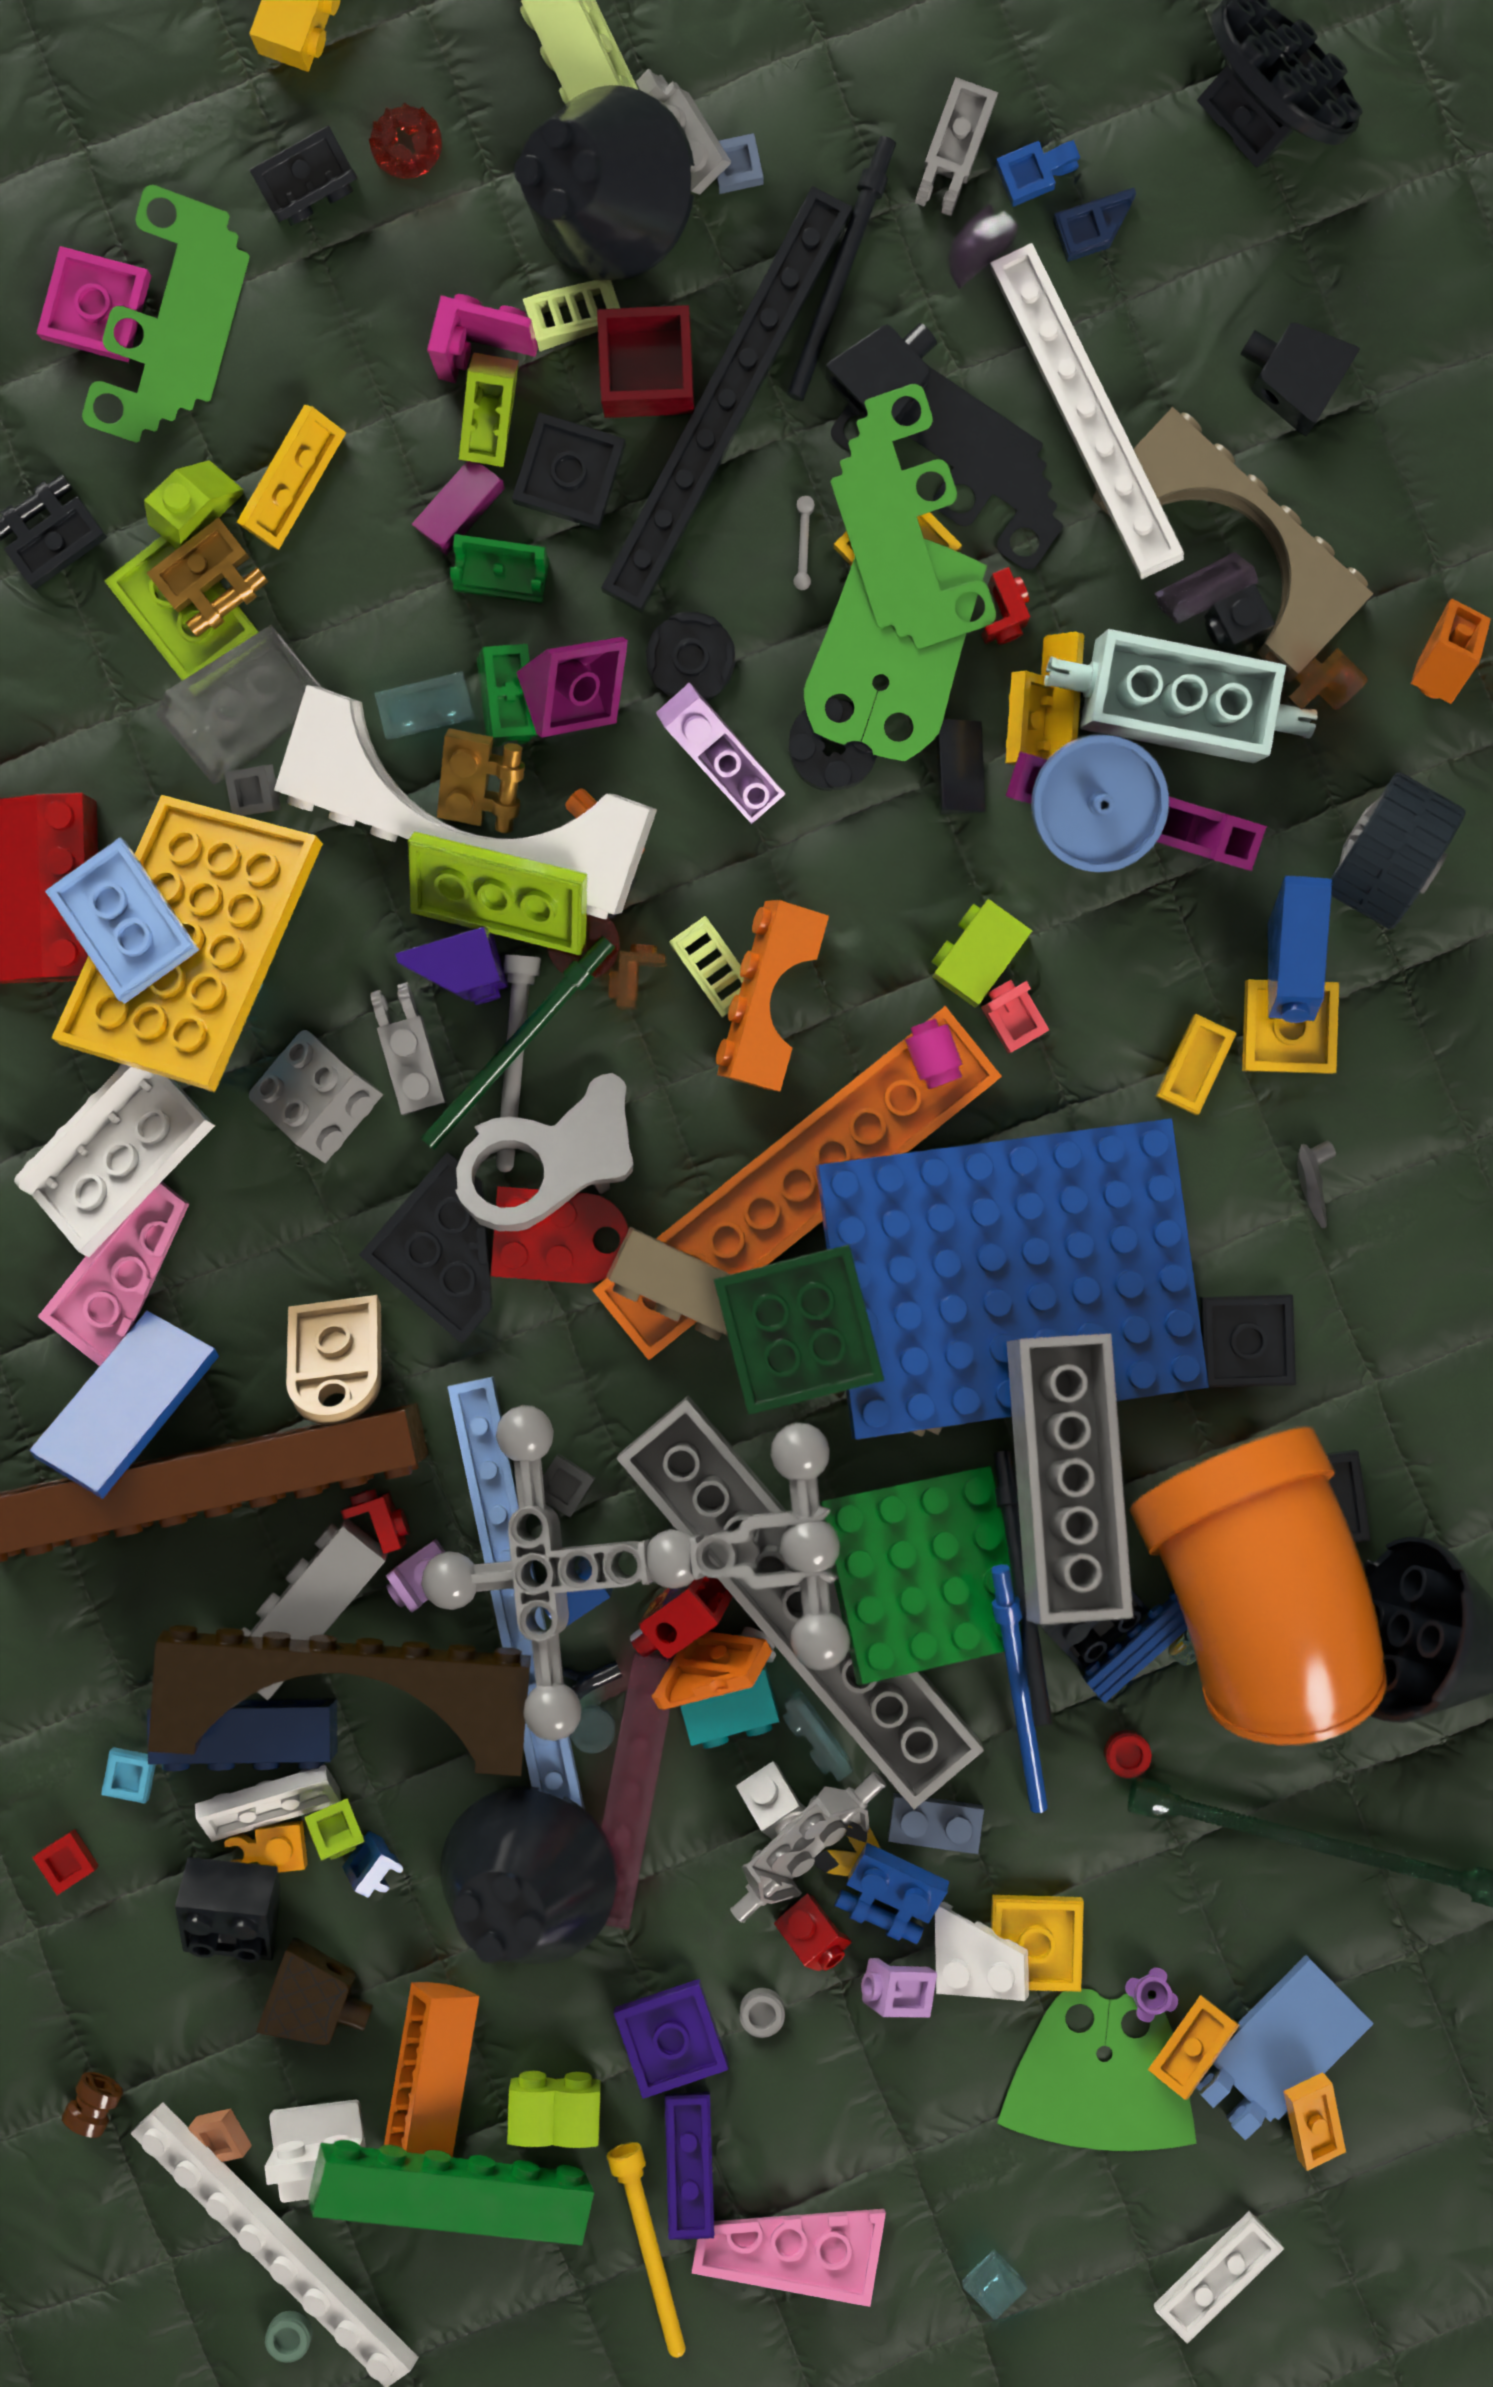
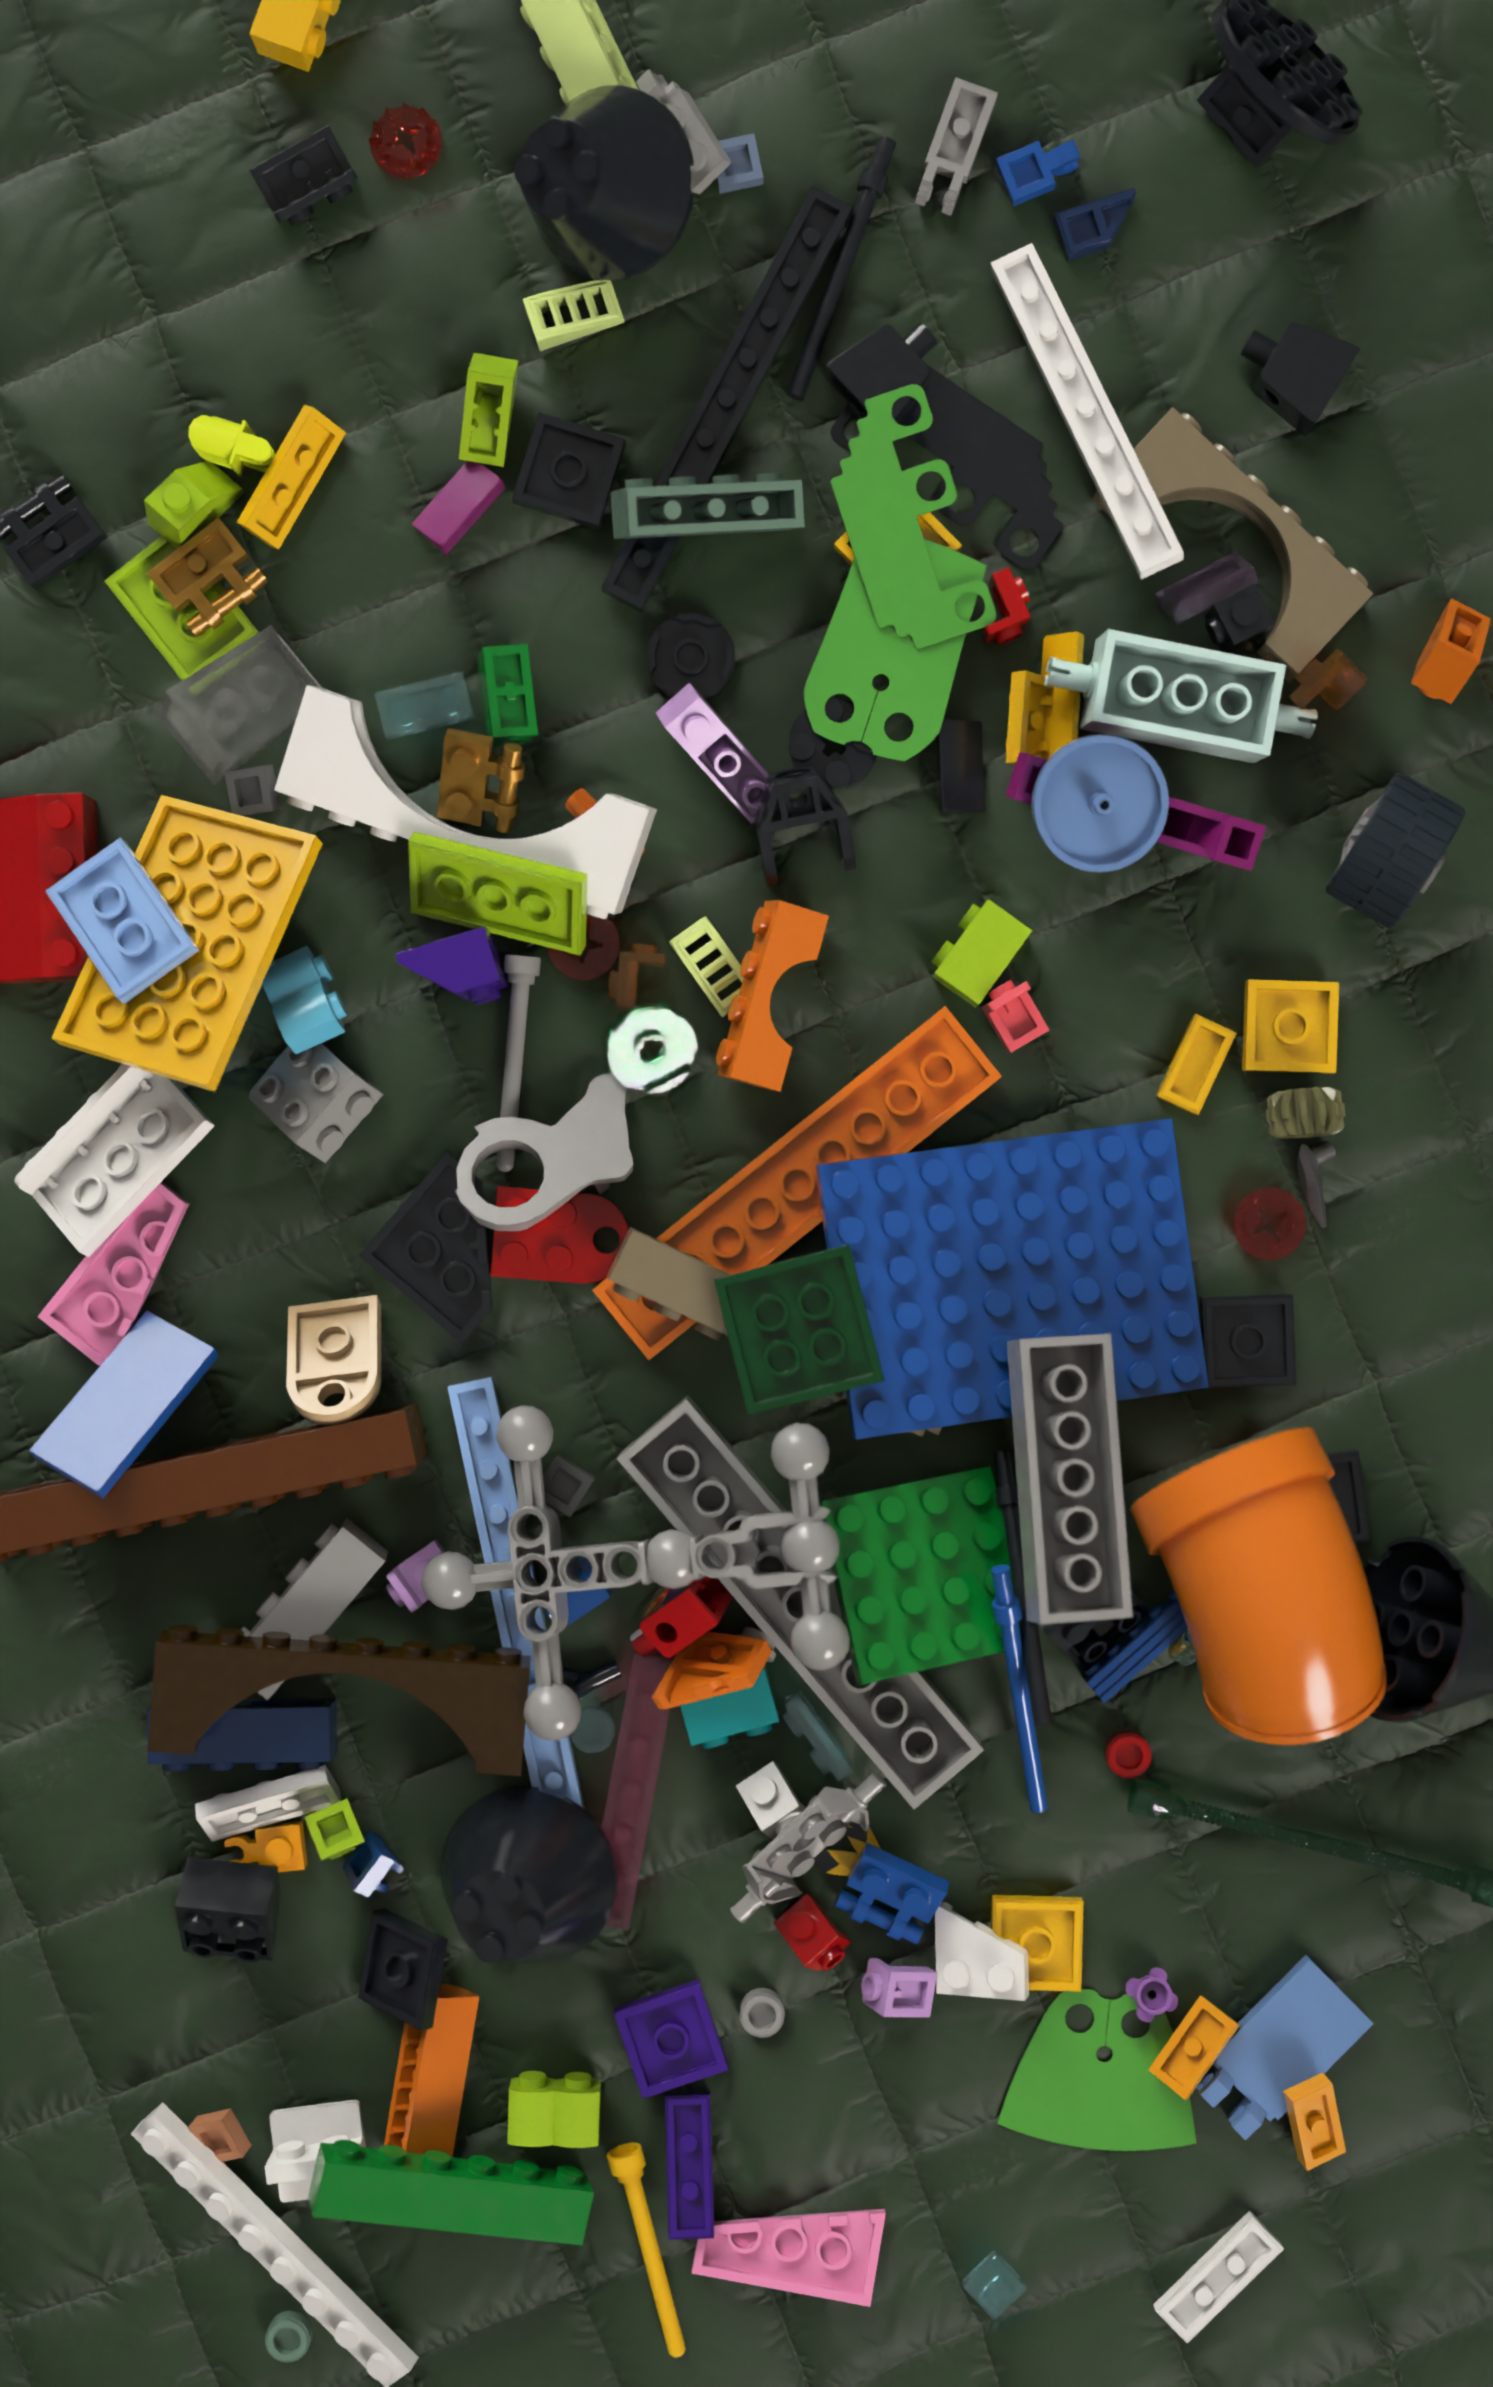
red plate [32,1829,99,1895] -> none
dark pink plate [37,246,151,362] -> none
reddish brown wheel [62,2072,123,2138] -> none
bright green piece [82,185,250,443] -> none
medium azure tile [101,1747,156,1804] -> none
dark brown torso [256,1937,373,2045] -> none
red bracket [341,1488,410,1554] -> none
light grey hinge [370,982,447,1115] -> none
dark green bar [421,935,615,1150] -> none
dark pink bracket [427,294,538,383] -> none
green hinge [450,534,549,604] -> none
magenta slope [517,637,628,738] -> none
dark red piece [597,305,694,418] -> none
light grey hinge [793,496,815,590] -> none
sand blue plate [888,1793,984,1854] -> none
dark pink brick [905,1018,963,1089] -> none
clear purple brick [948,204,1018,289] -> none
blue slope [1268,876,1332,1023] -> none
none -> neon yellow arm [188,415,276,477]
none -> medium azure brick [262,946,348,1055]
none -> black tile [358,1908,448,2031]
none -> clear green plate [605,1001,698,1094]
none -> sand green brick [610,473,805,539]
none -> black piece [754,764,856,887]
none -> clear red gear [1232,1188,1306,1260]
none -> olive gear [1266,1087,1346,1139]

